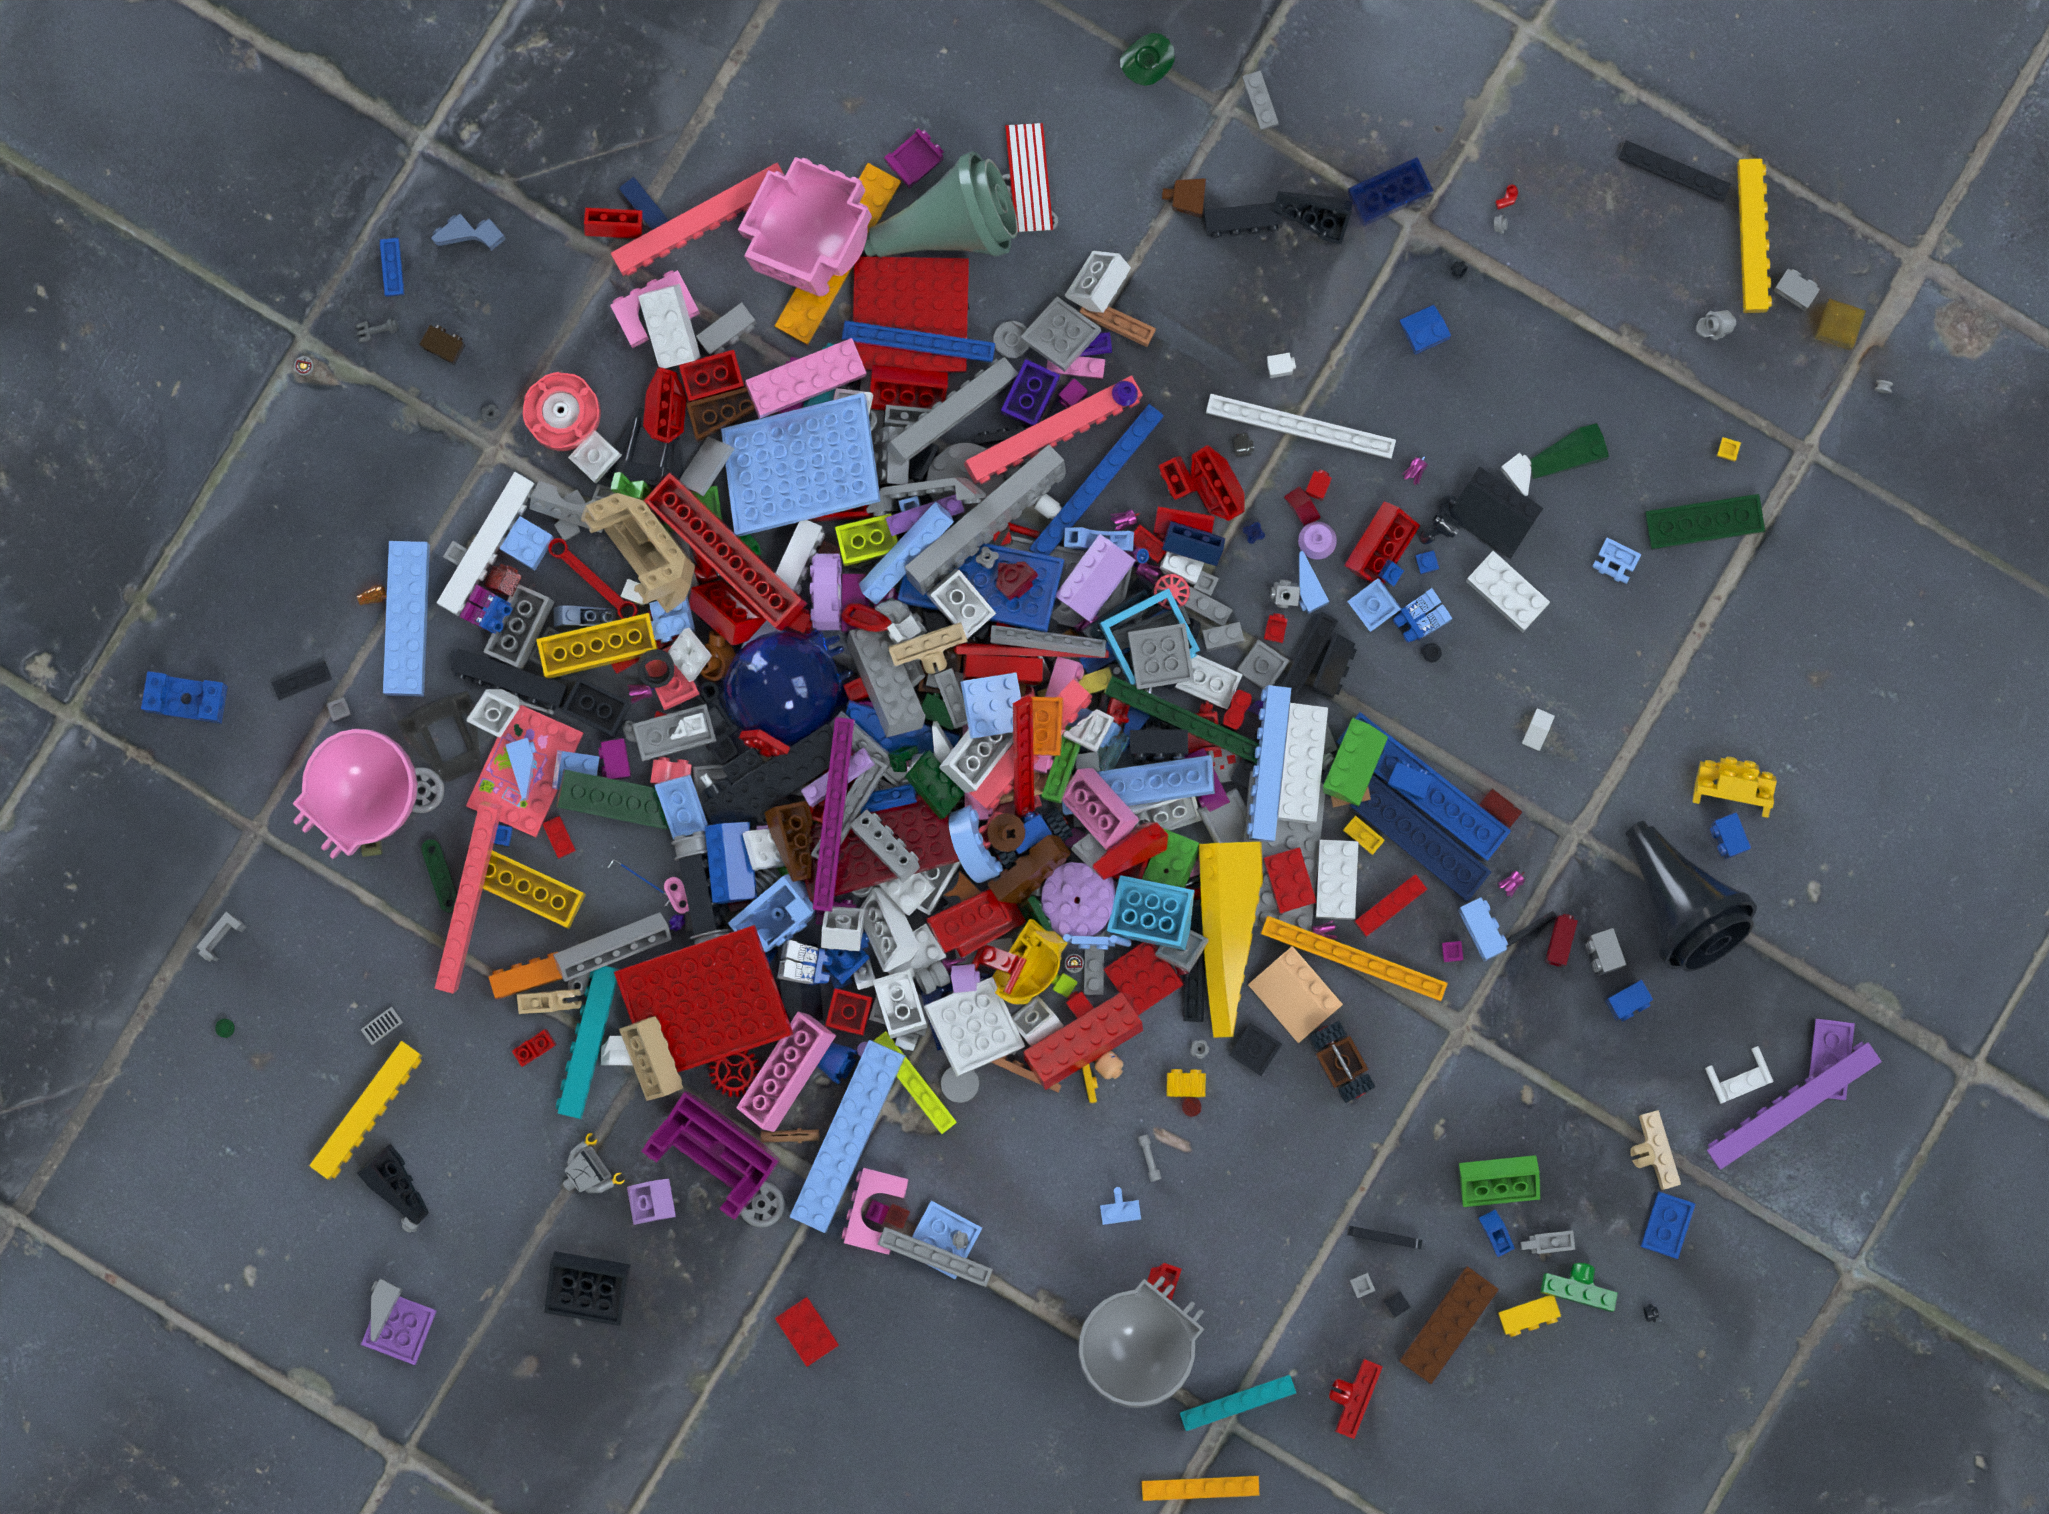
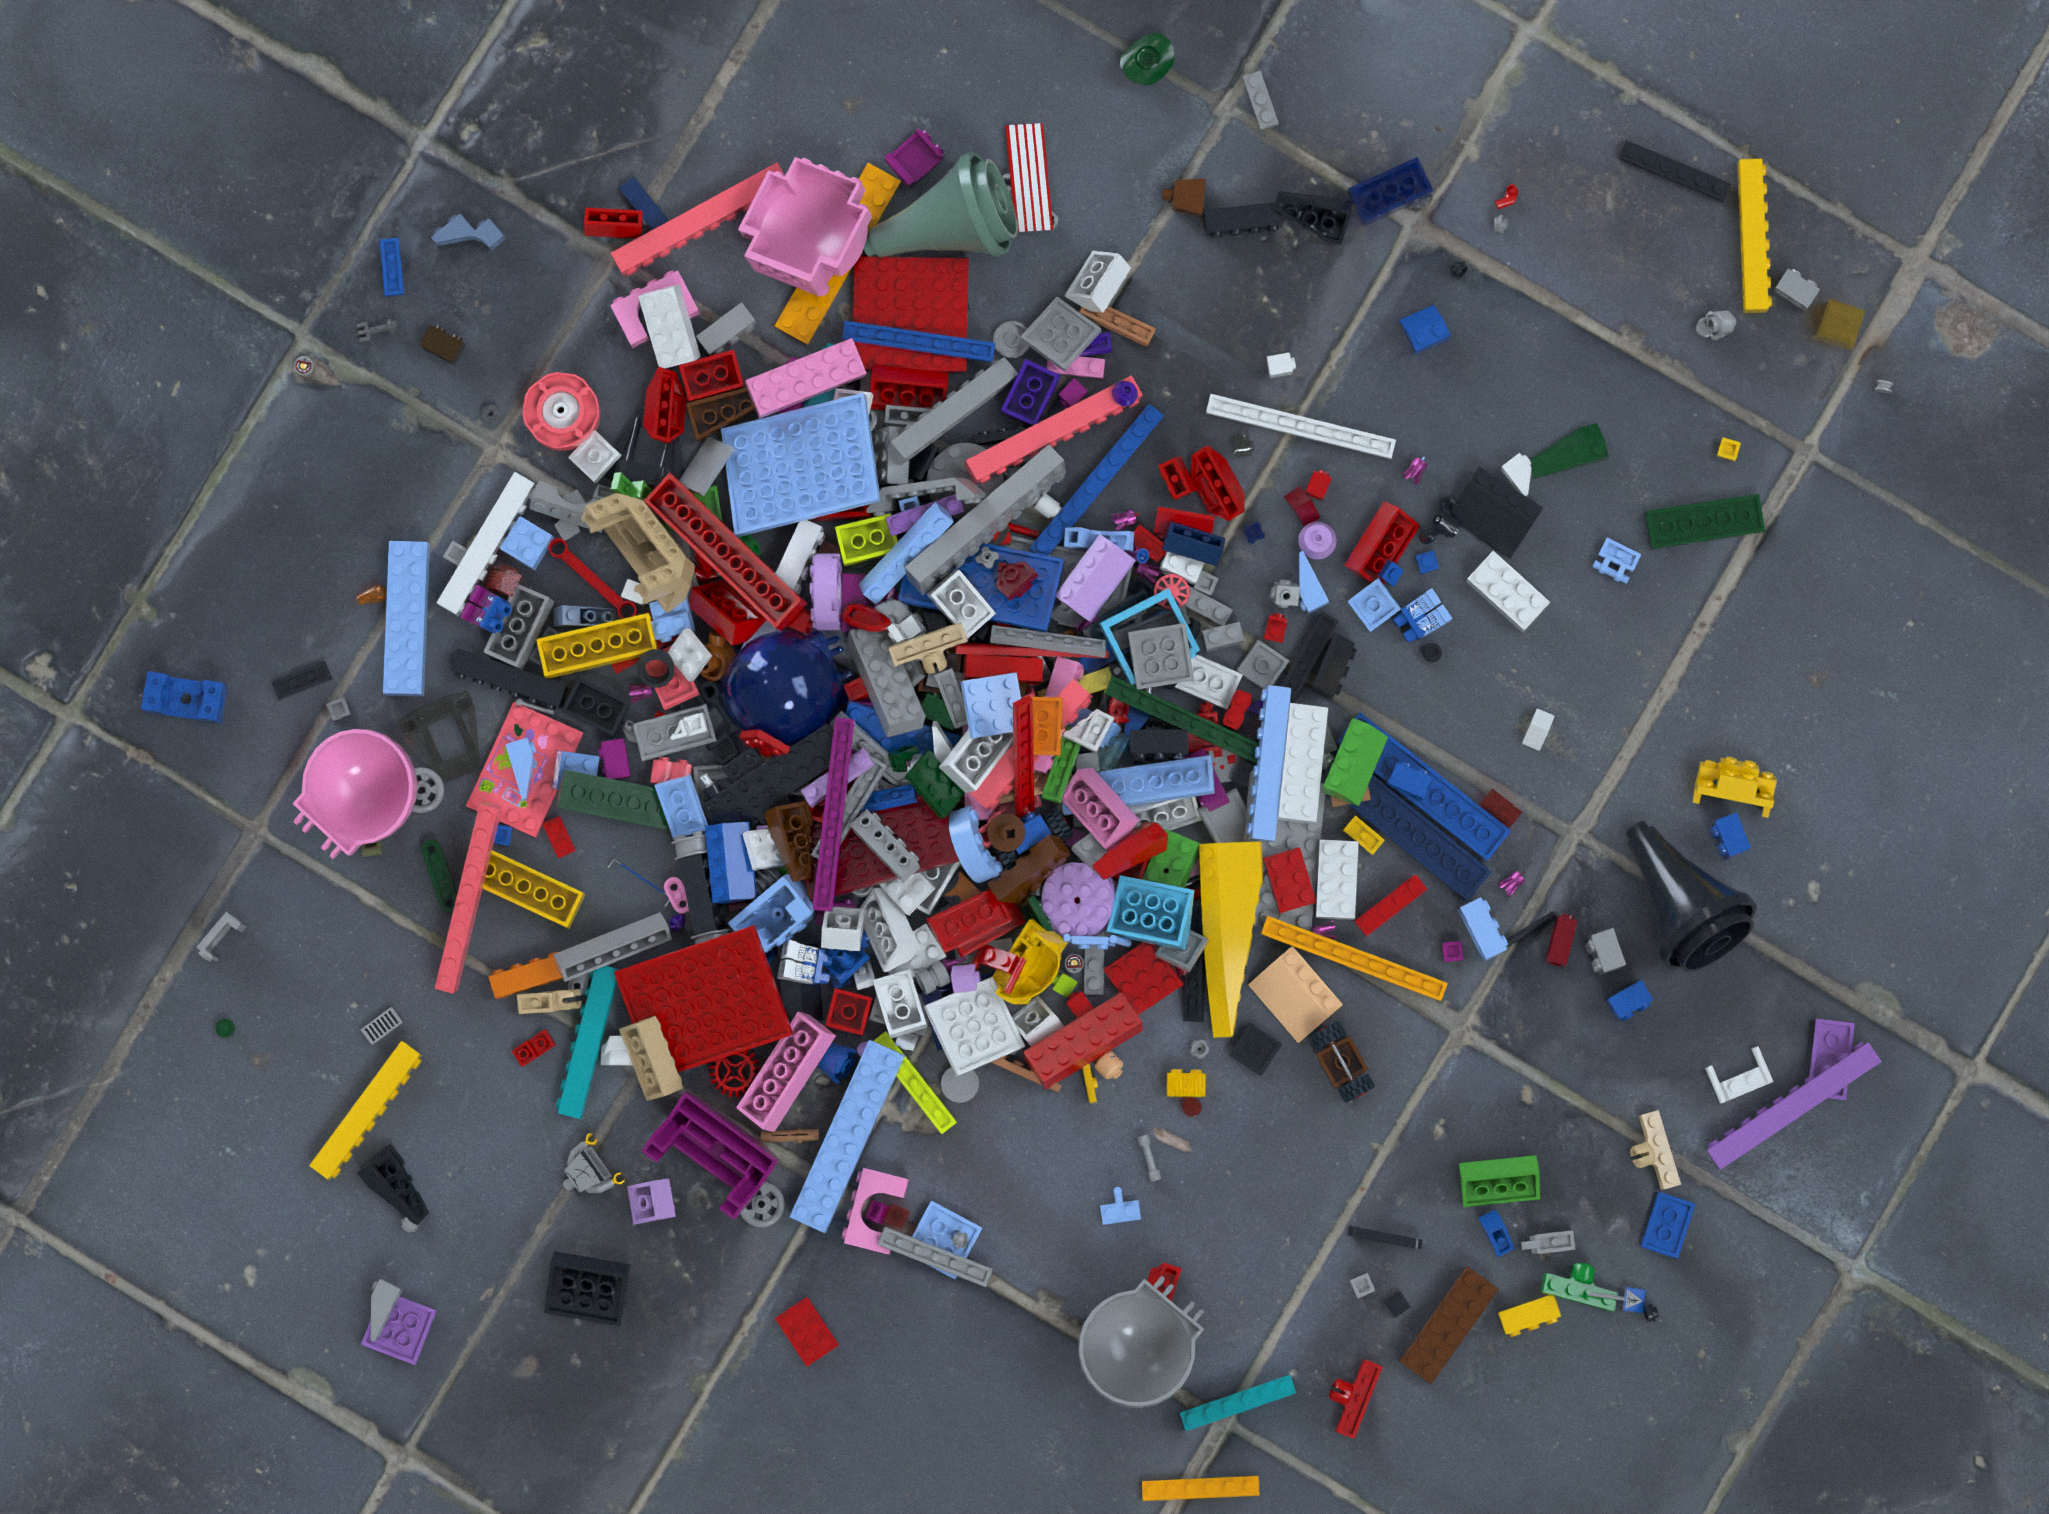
white slope [467,689,519,738] -> none
none -> piece [1587,1287,1646,1313]

